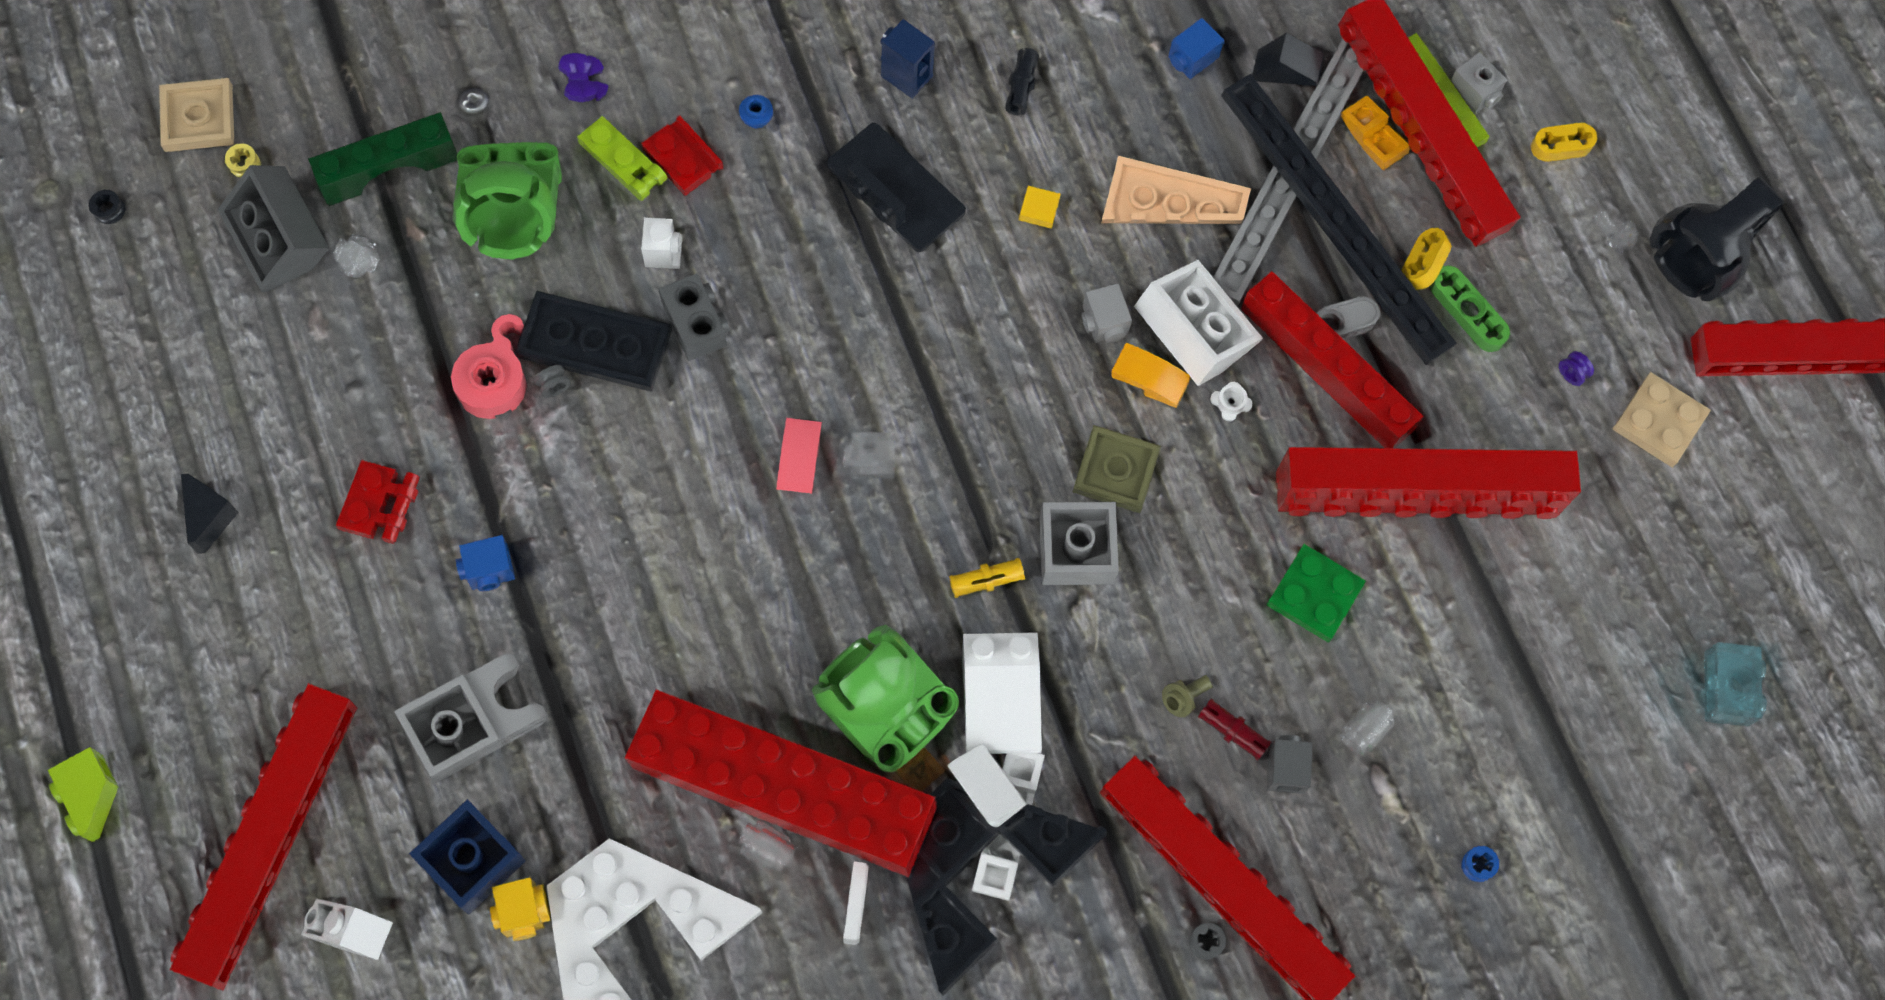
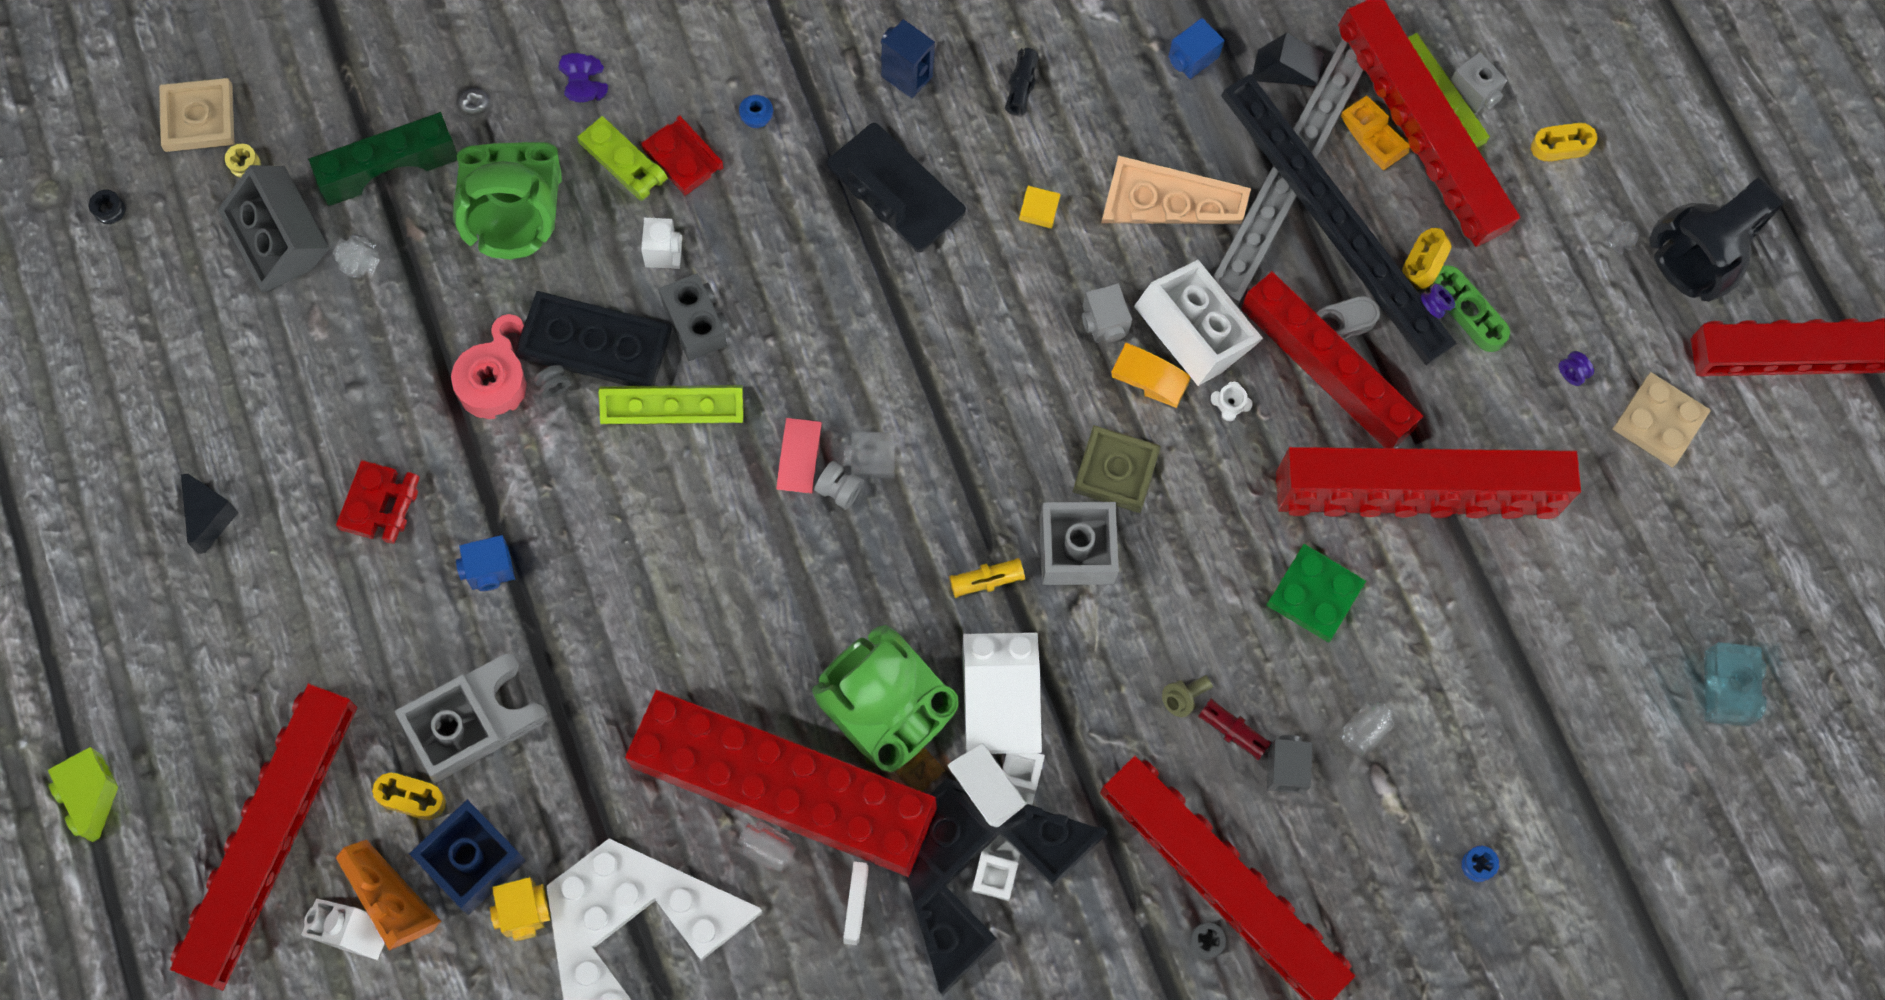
none -> orange wing [336,839,441,951]
none -> yellow beam [372,773,446,820]
none -> lime plate [599,385,744,424]
none -> light grey wheel [814,461,864,510]
none -> dark purple bush [1421,283,1455,319]

